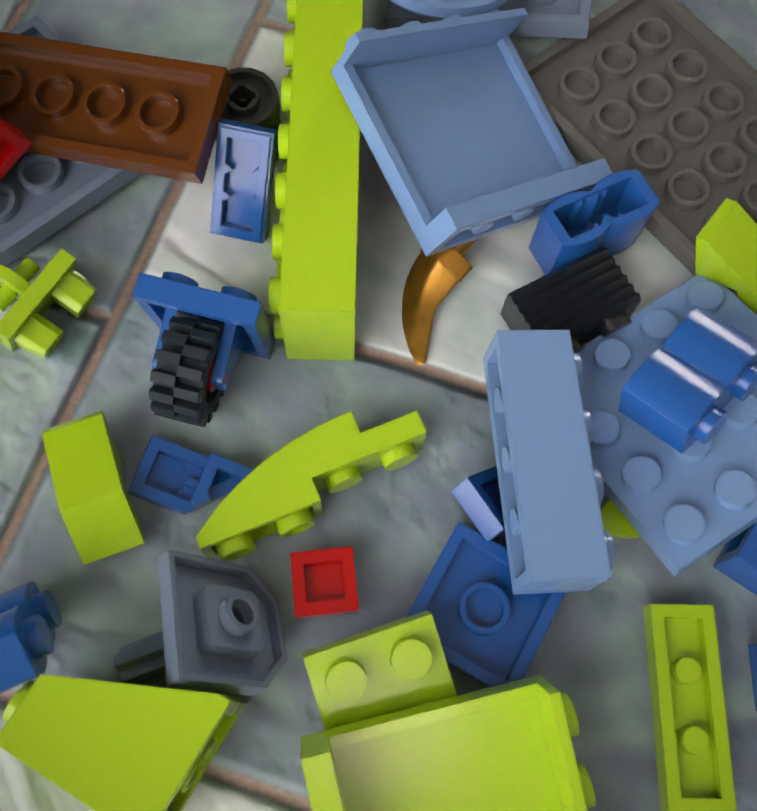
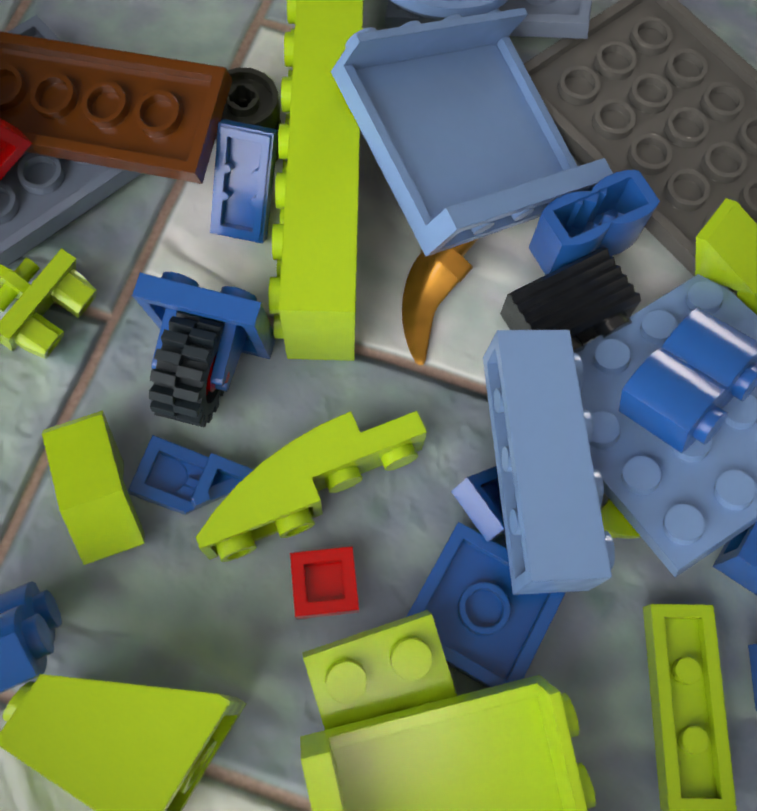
sand blue piece [113,549,288,696] -> none

